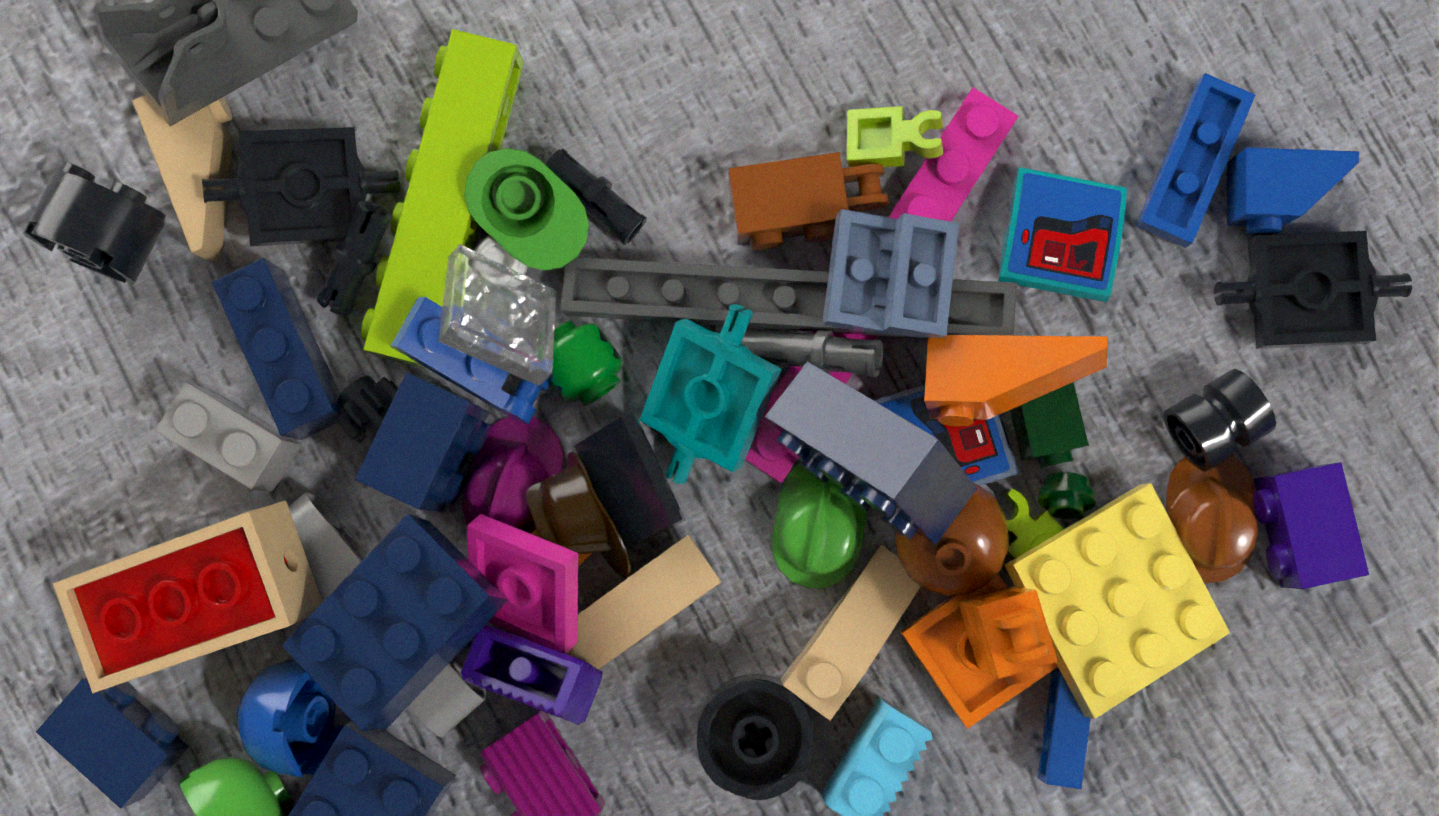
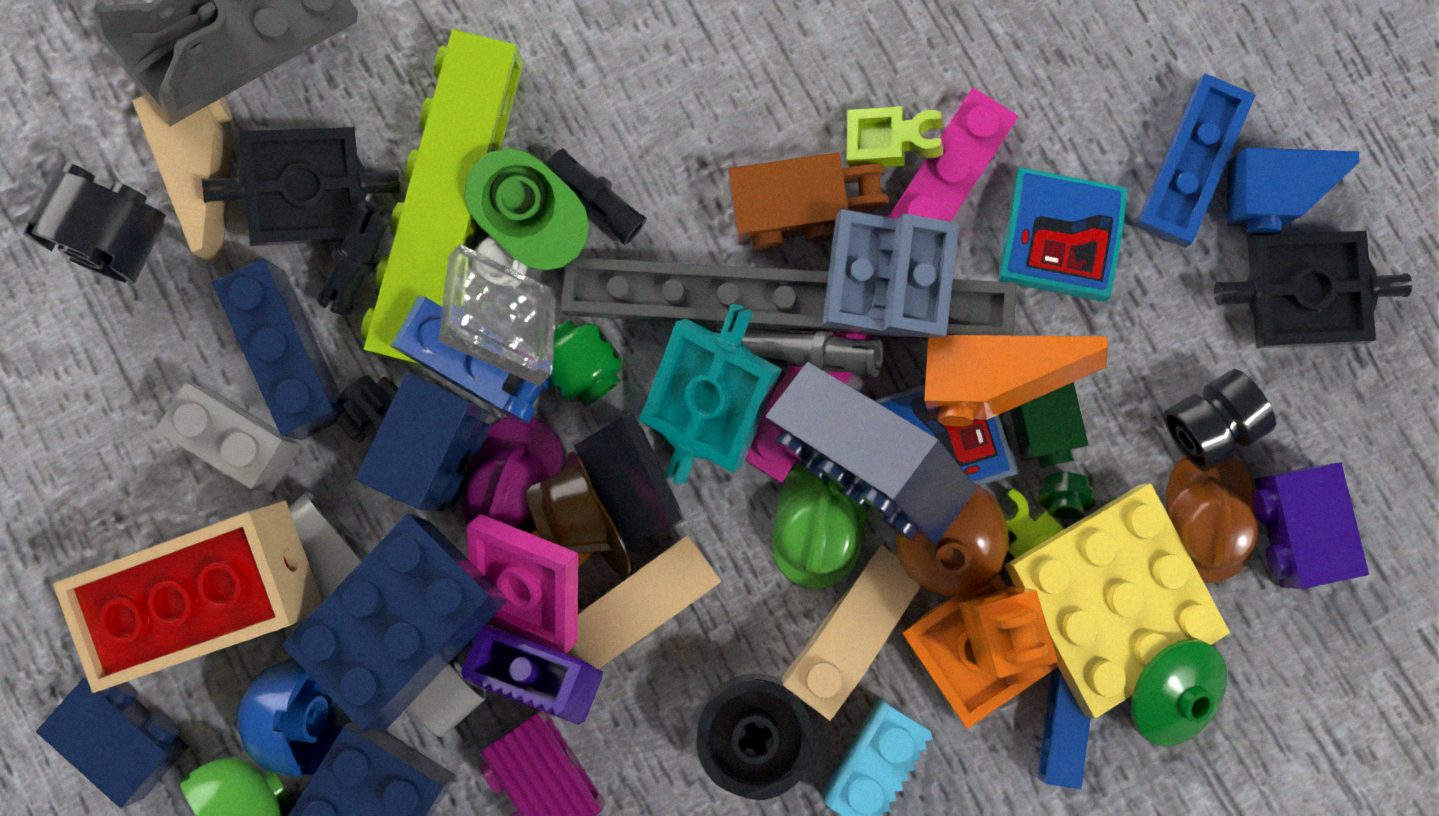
none -> green dish [1131,639,1227,746]

